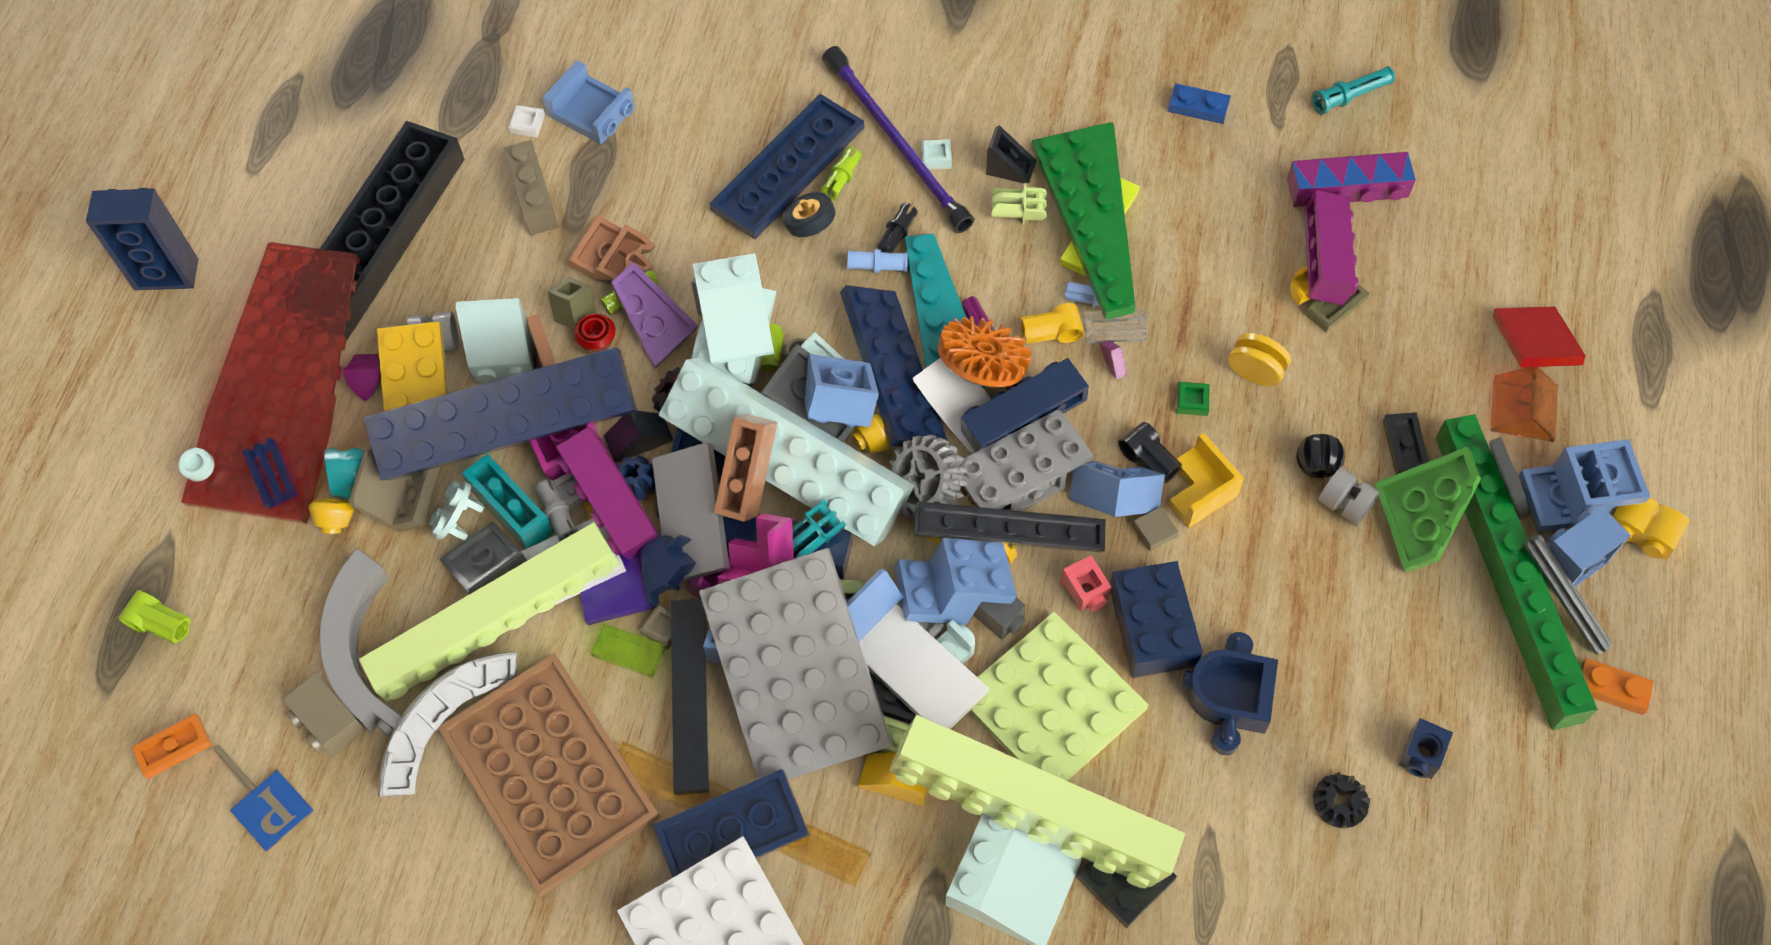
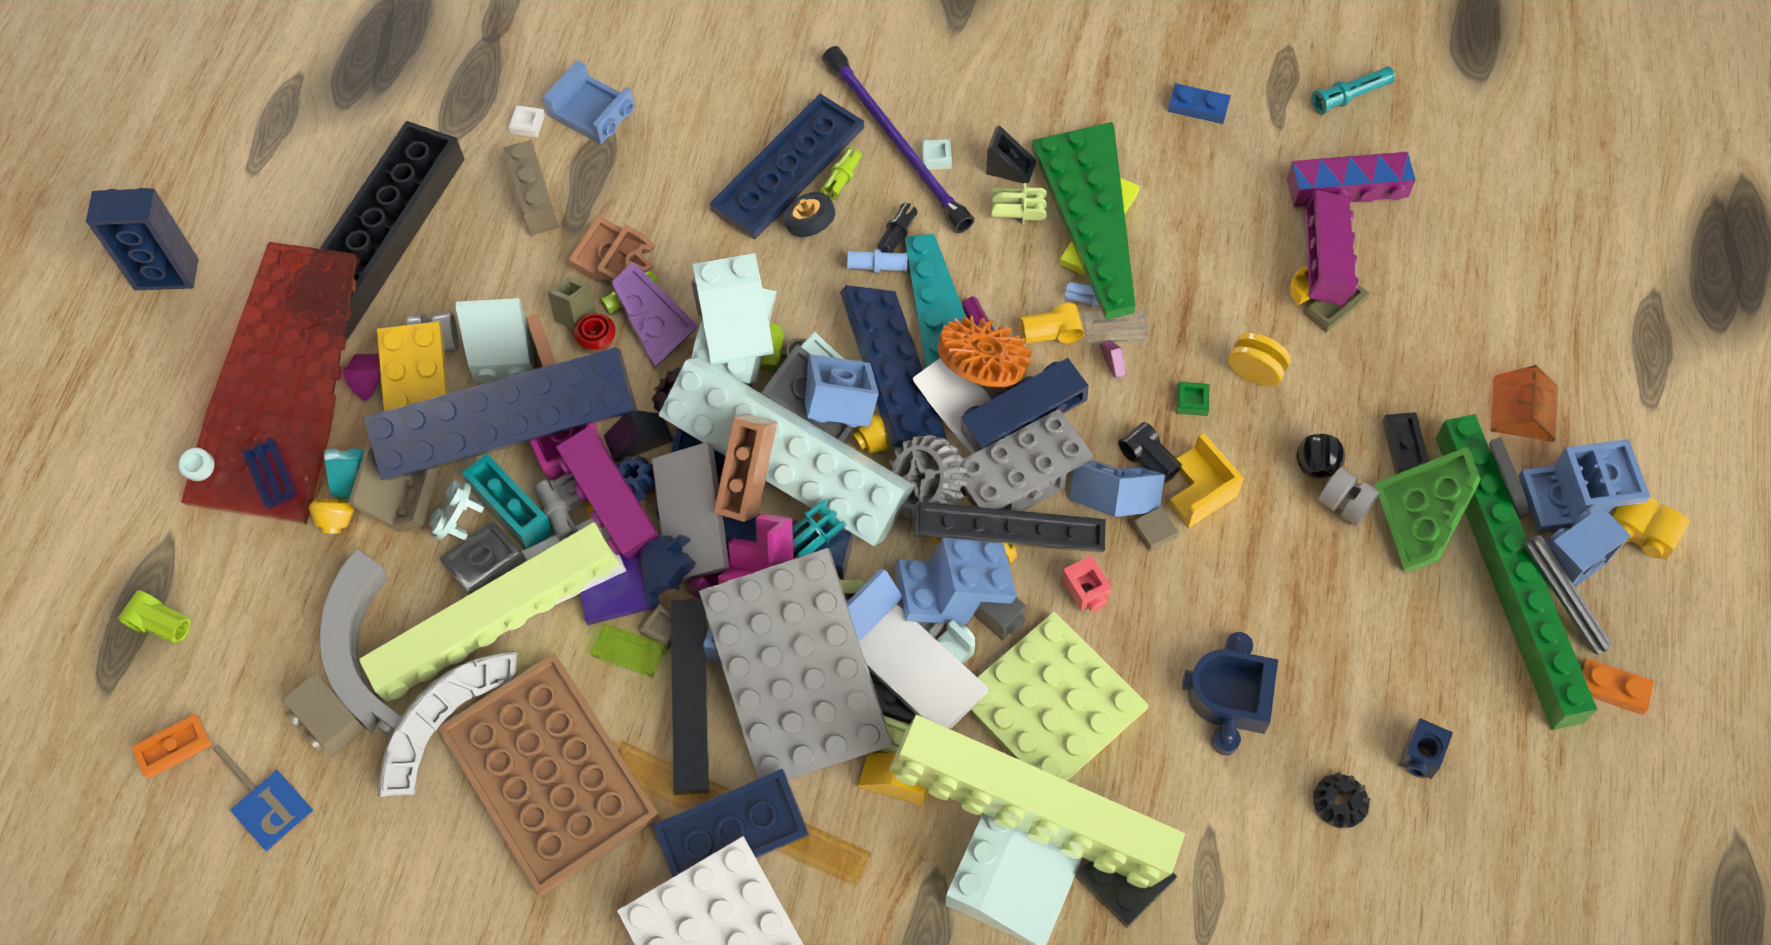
dark blue brick [1110,561,1203,678] -> none
red tile [1493,306,1586,368] -> none

